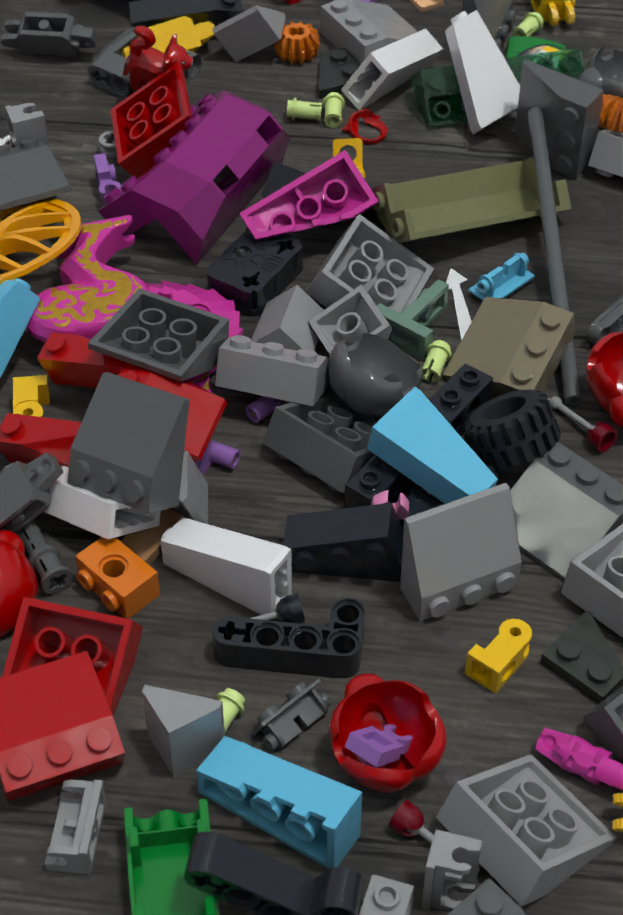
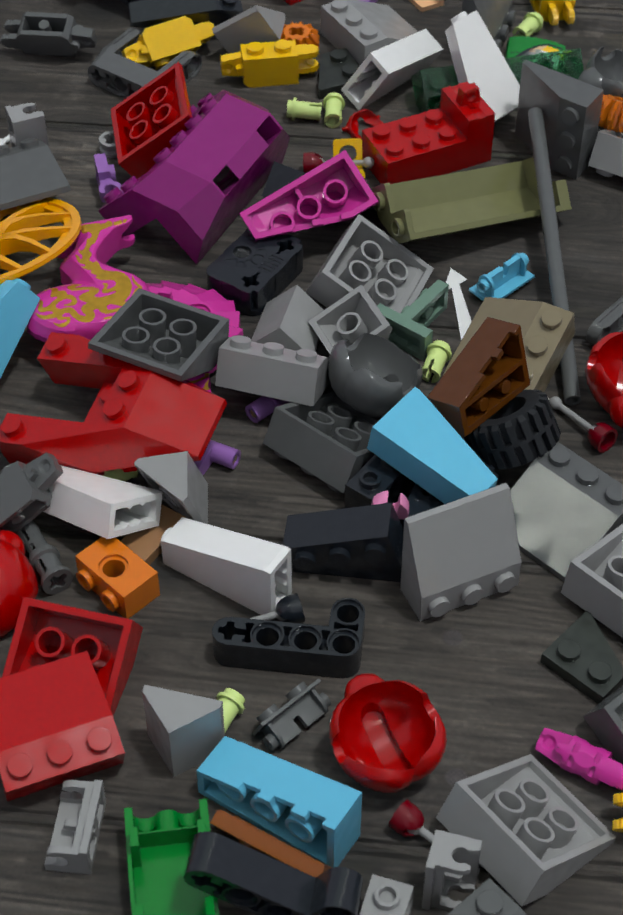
yellow leg [13,375,50,417] -> none
dark grey slope [68,372,190,514] -> none
red animal [123,26,193,90] -> none
medium lavender plate [345,724,413,768] -> none
yellow leg [464,619,532,694] -> none
none -> dark orange plate [210,809,333,878]
none -> yellow hinge [220,39,319,88]
none -> dark red hinge [303,152,374,173]
none -> red hinge [362,81,495,184]
none -> reddish brown wedge [427,317,530,437]

